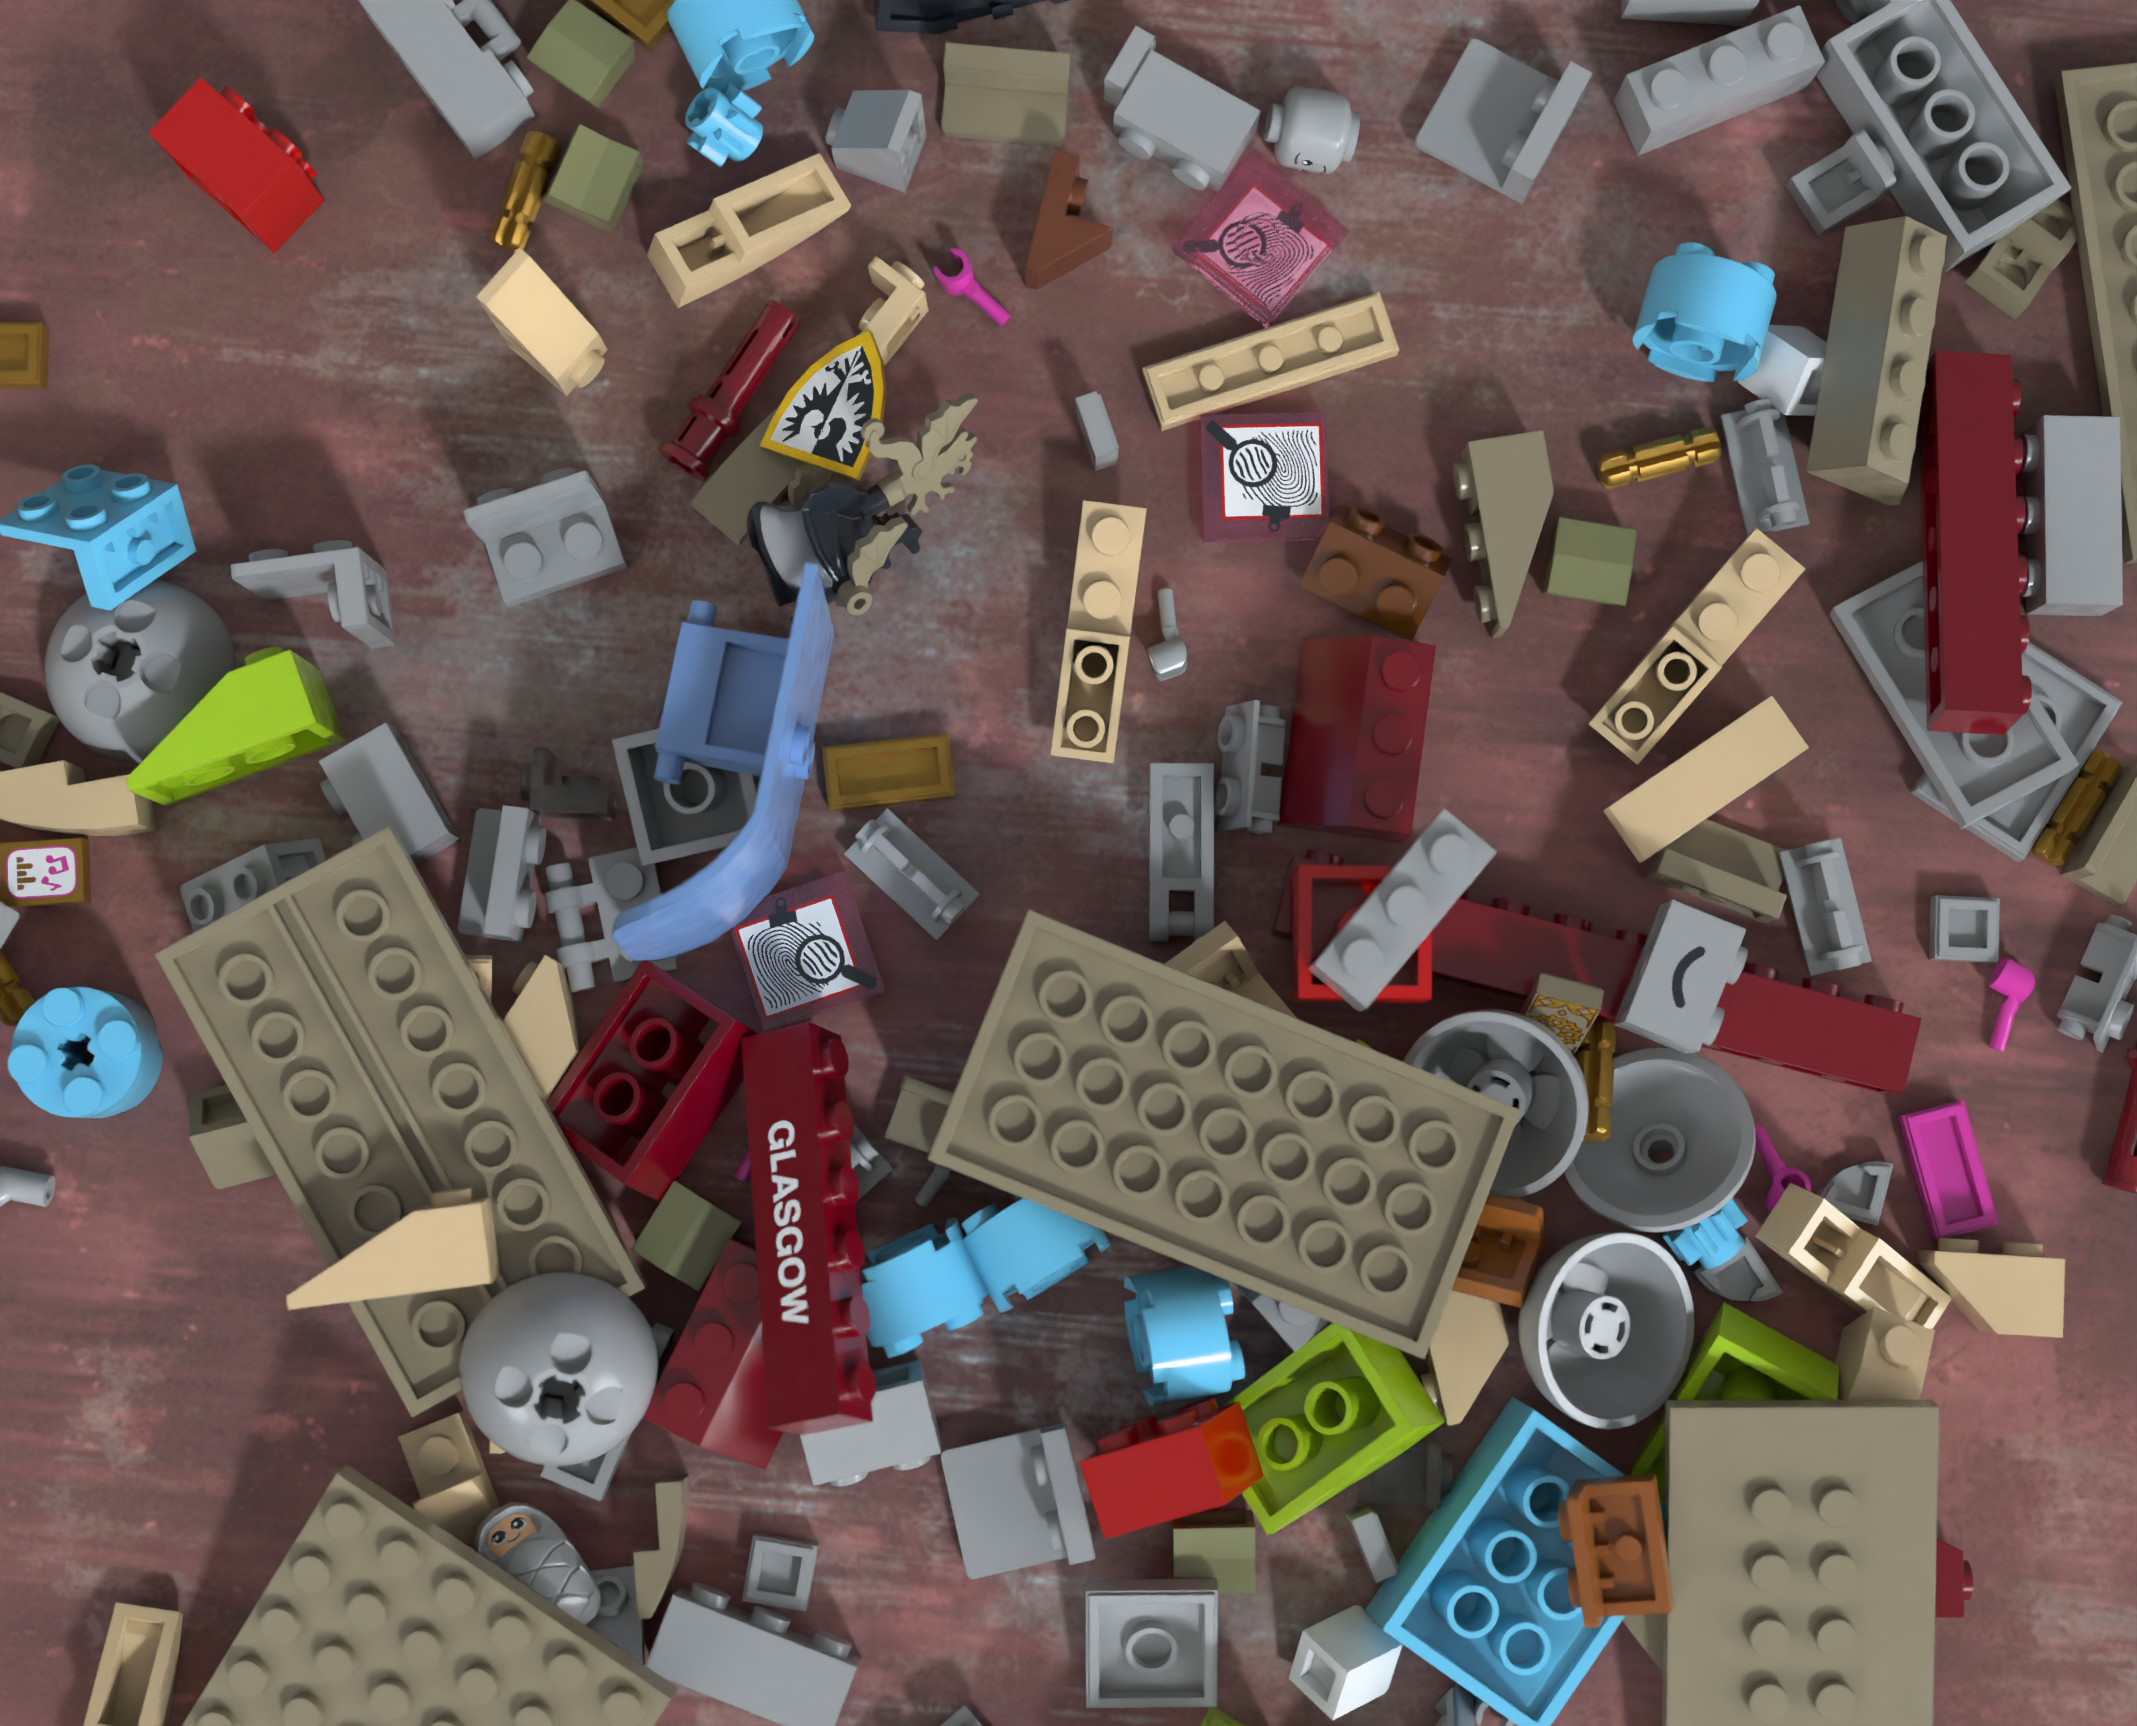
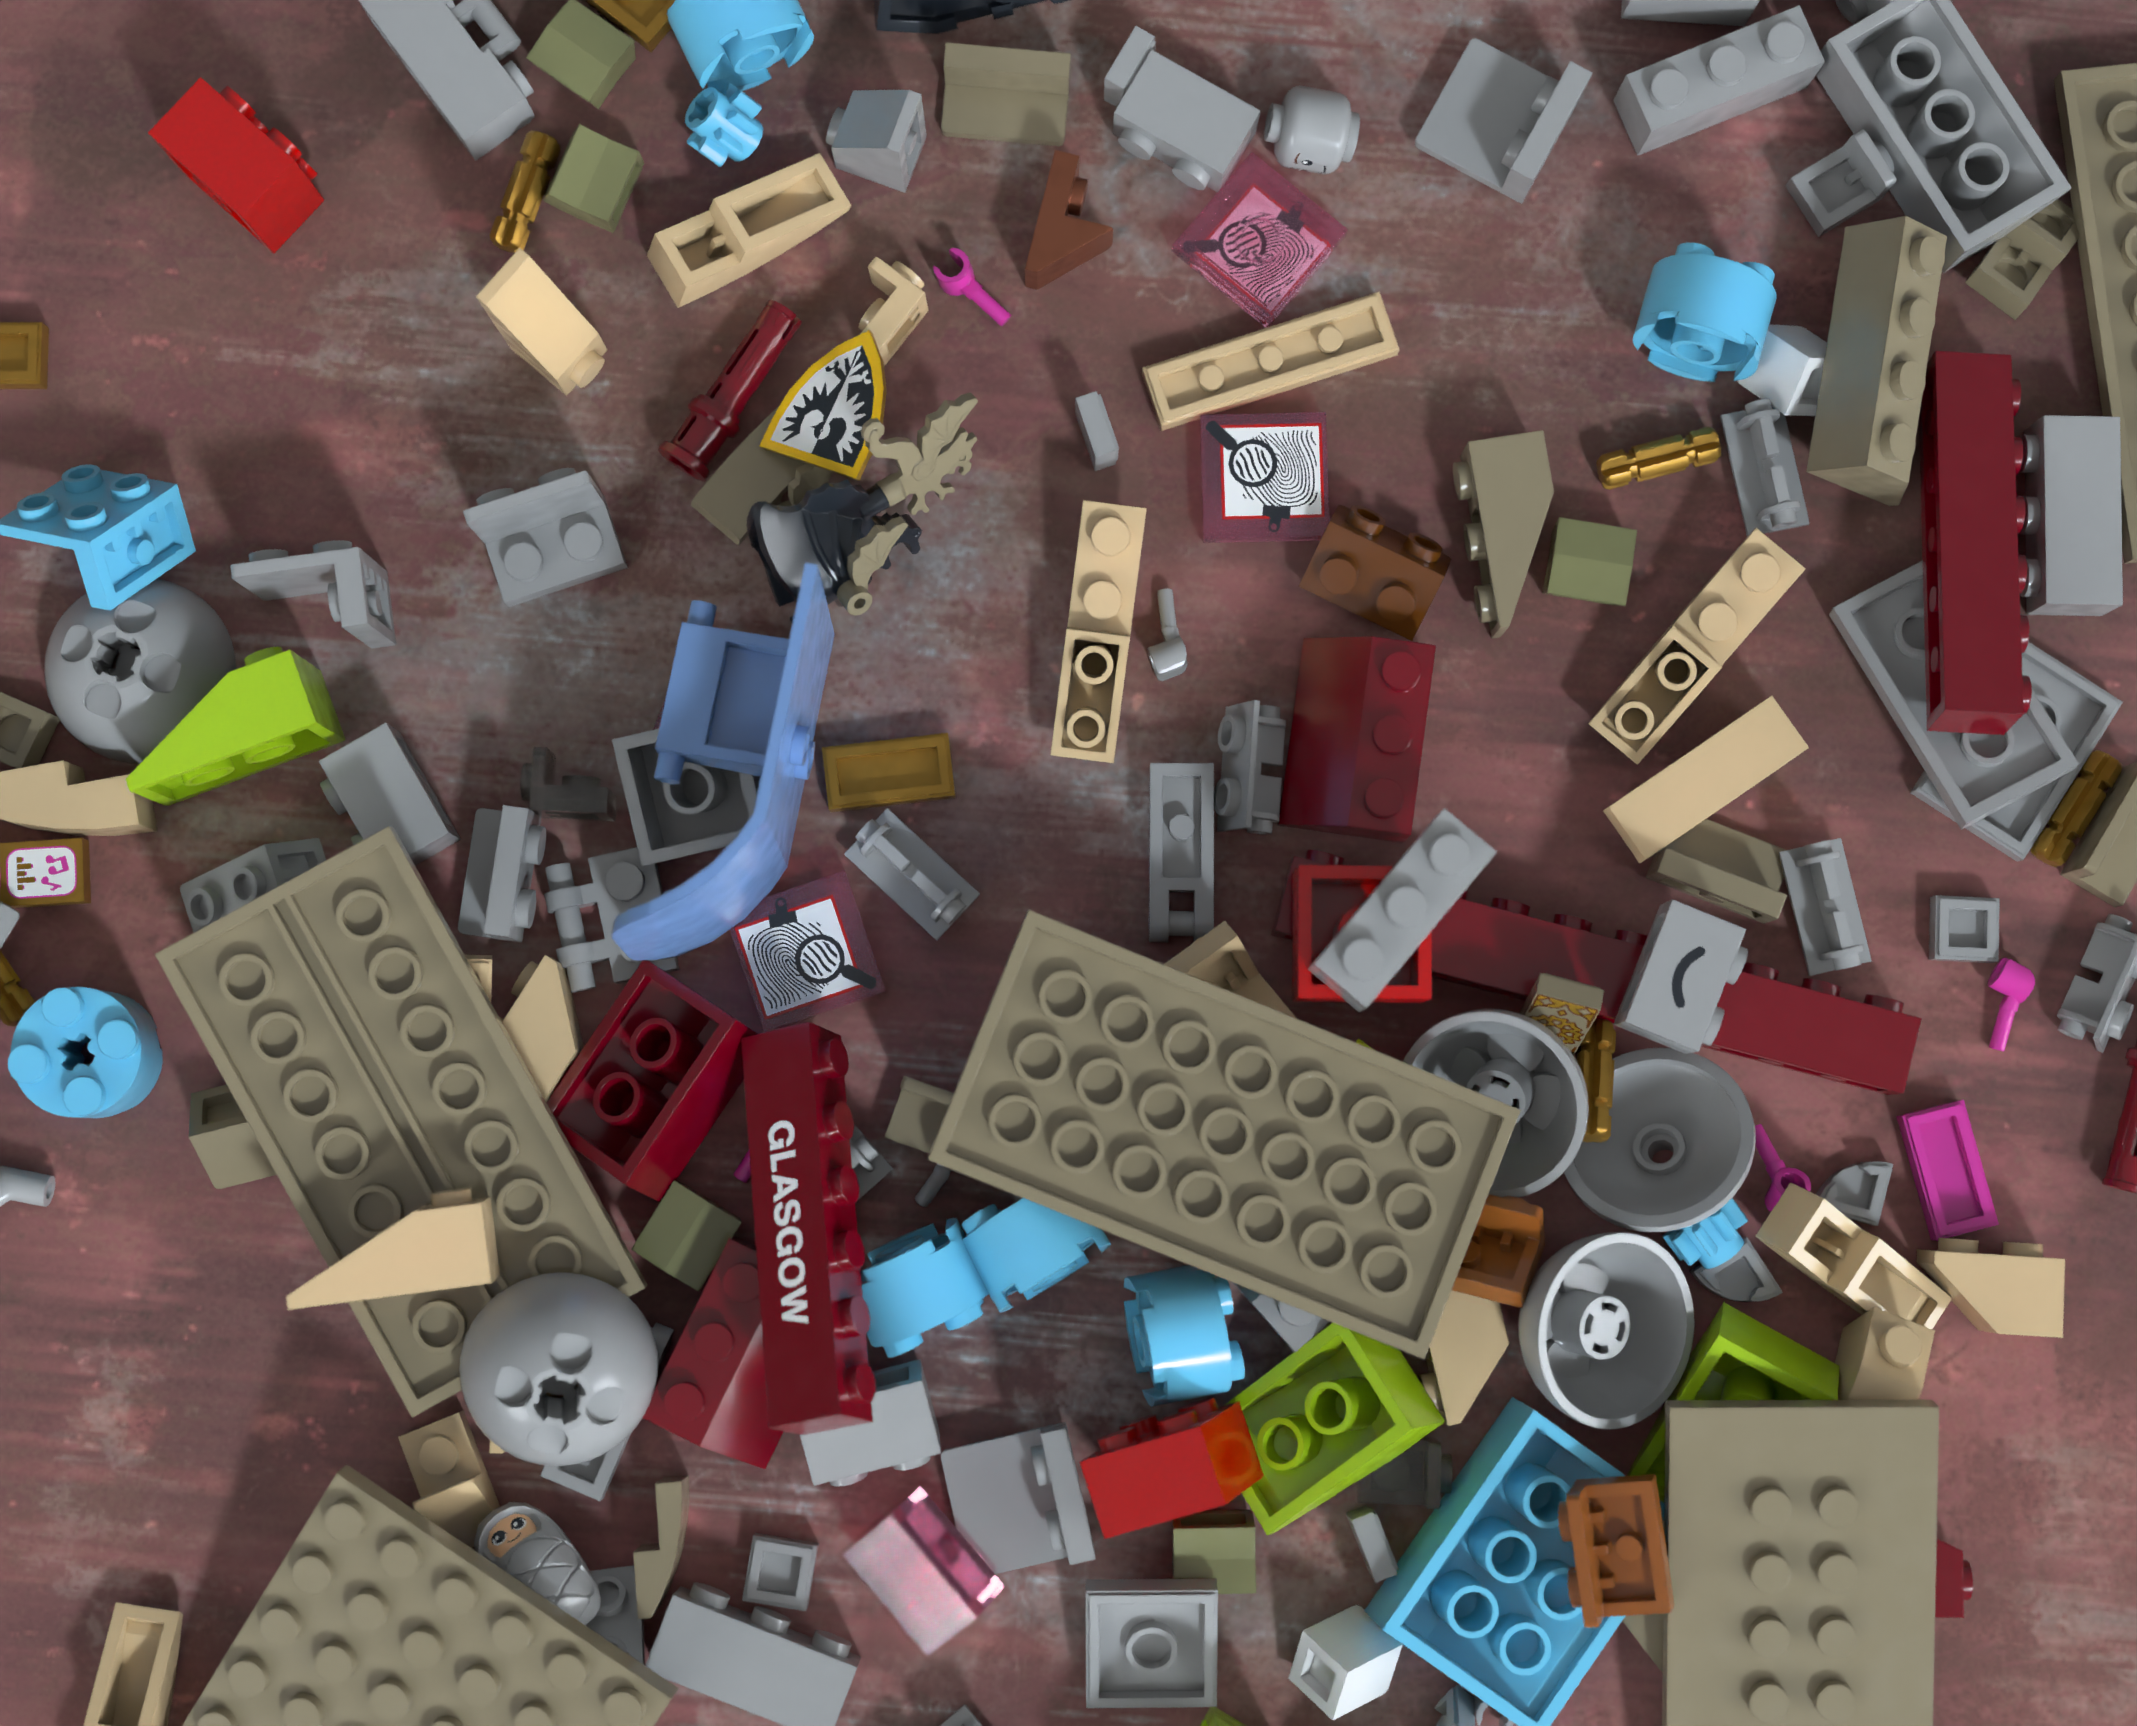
none -> clear pink brick [842,1486,1005,1656]

